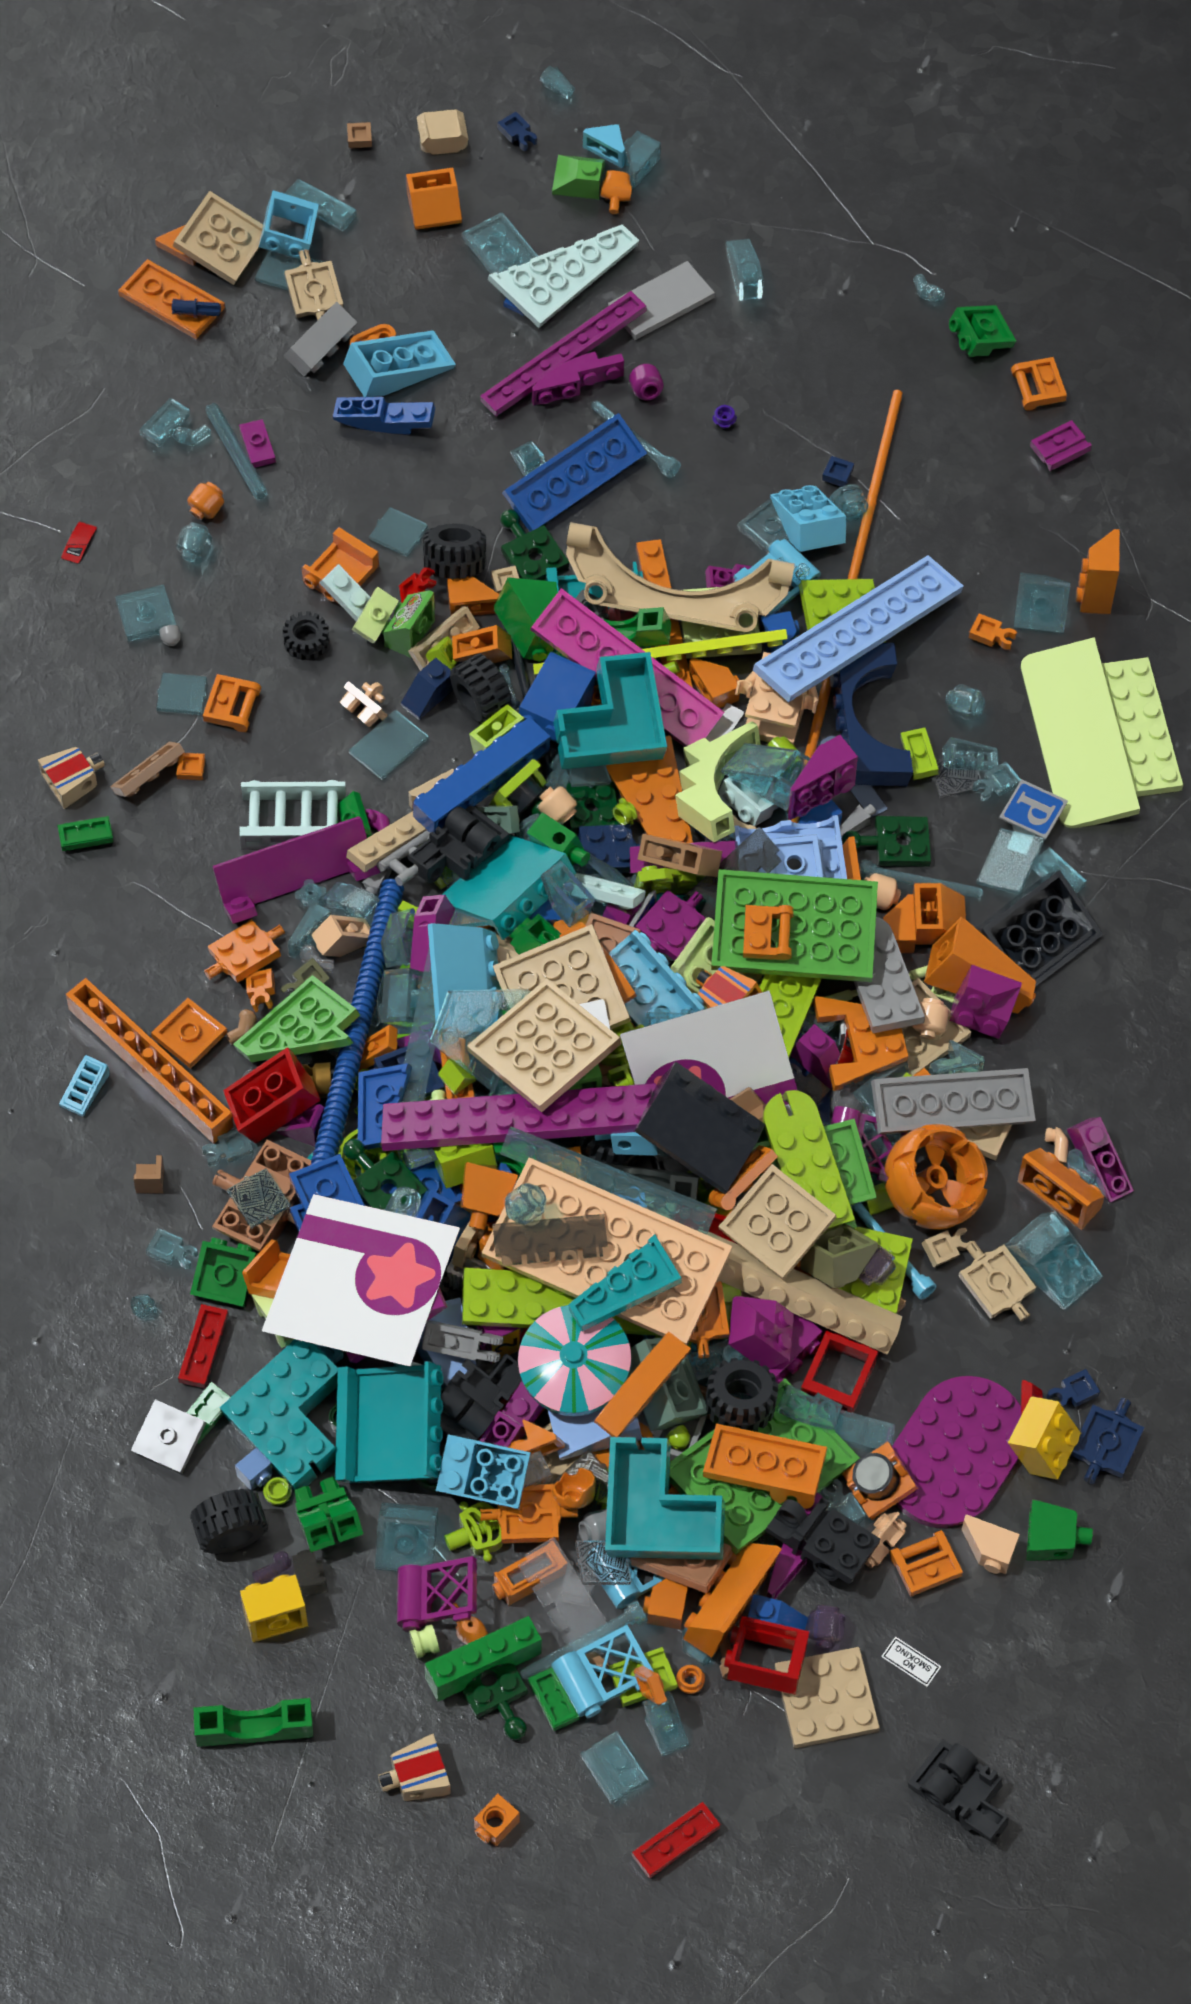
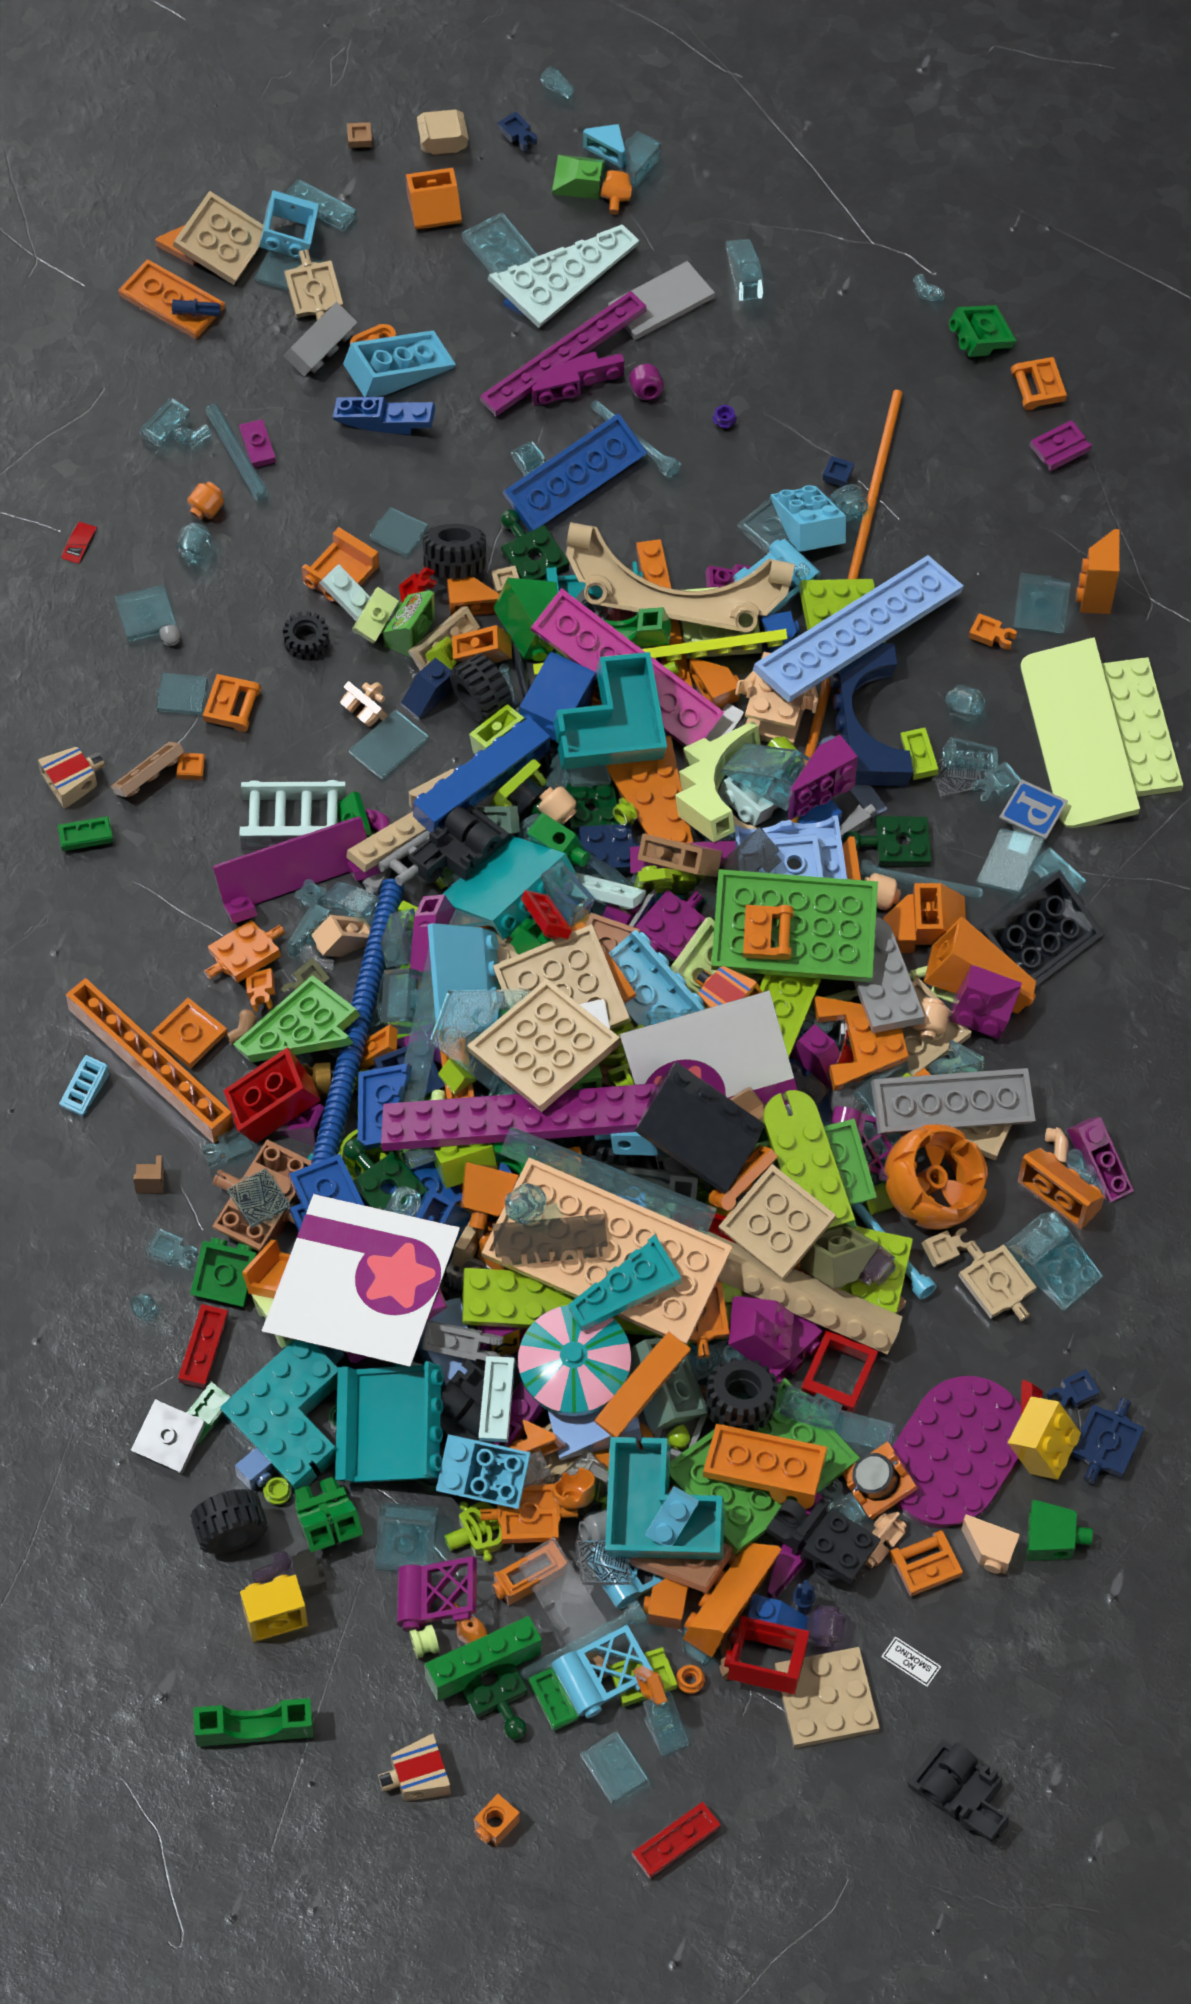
none -> light aqua plate [479,1356,515,1442]
none -> red plate [521,890,572,939]
none -> medium azure plate [645,1486,699,1546]
none -> dark blue axle [793,1580,816,1615]

